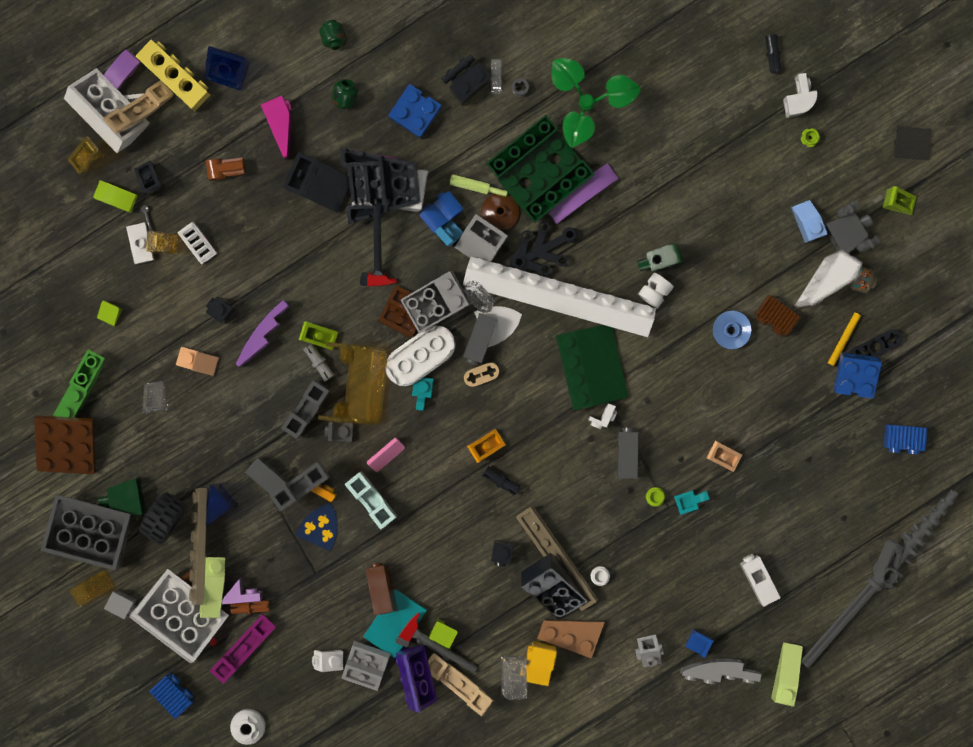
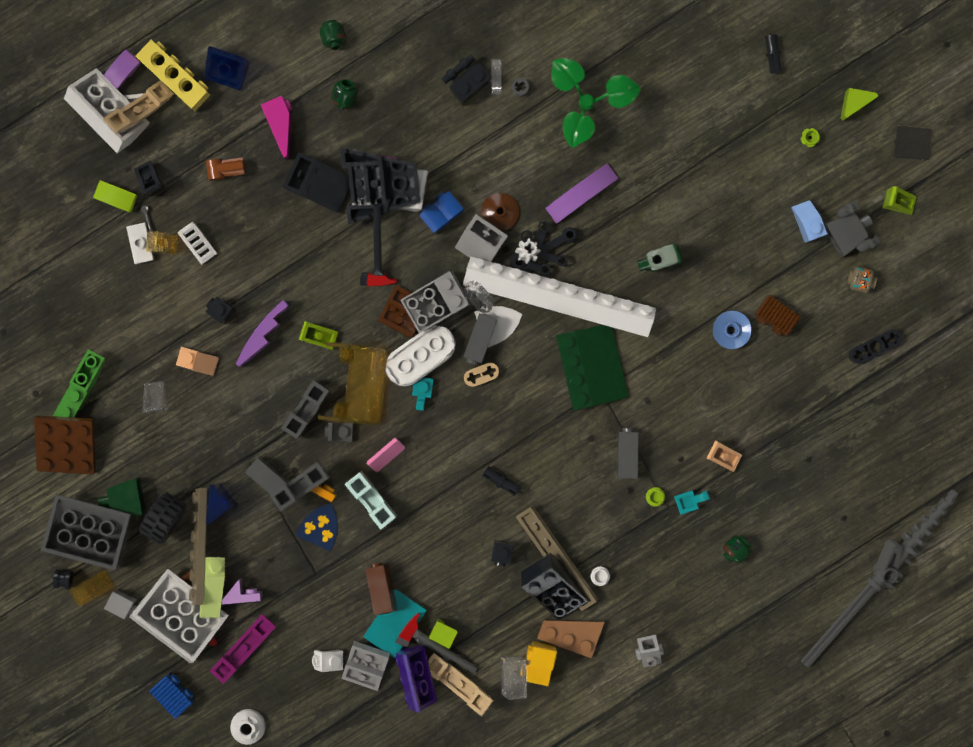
clear yellow slope [67,136,103,174] -> none
lime slope [97,300,123,326] -> none
dark orange axle [231,601,270,615] -> none
light grey pin [304,344,335,382] -> none
blue piece [388,84,442,139] -> none
dark azure bracket [435,220,463,247] -> none
yellowish green axle [450,174,508,196] -> none
light orange slope [467,429,505,463] -> none
dark green slope [486,115,595,223] -> none
white bracket [588,403,617,429] -> none
white wheel [638,273,673,309] -> none
light grey slope [680,658,761,684] -> none
blue panel [685,629,713,658] -> none
white brick [740,554,780,607] -> none
yellowish green slope [771,642,803,706] -> none
white brick [783,73,817,118] -> none
white slope [795,251,861,308] -> none
yellow bar [828,312,861,366] -> none
blue piece [833,352,882,399] -> none
blue brick [883,424,928,454] -> none
none -> black wheel [53,569,73,590]
none -> white gear [515,238,541,264]
none -> dark green head [723,535,752,564]
none -> lime slope [841,88,878,121]

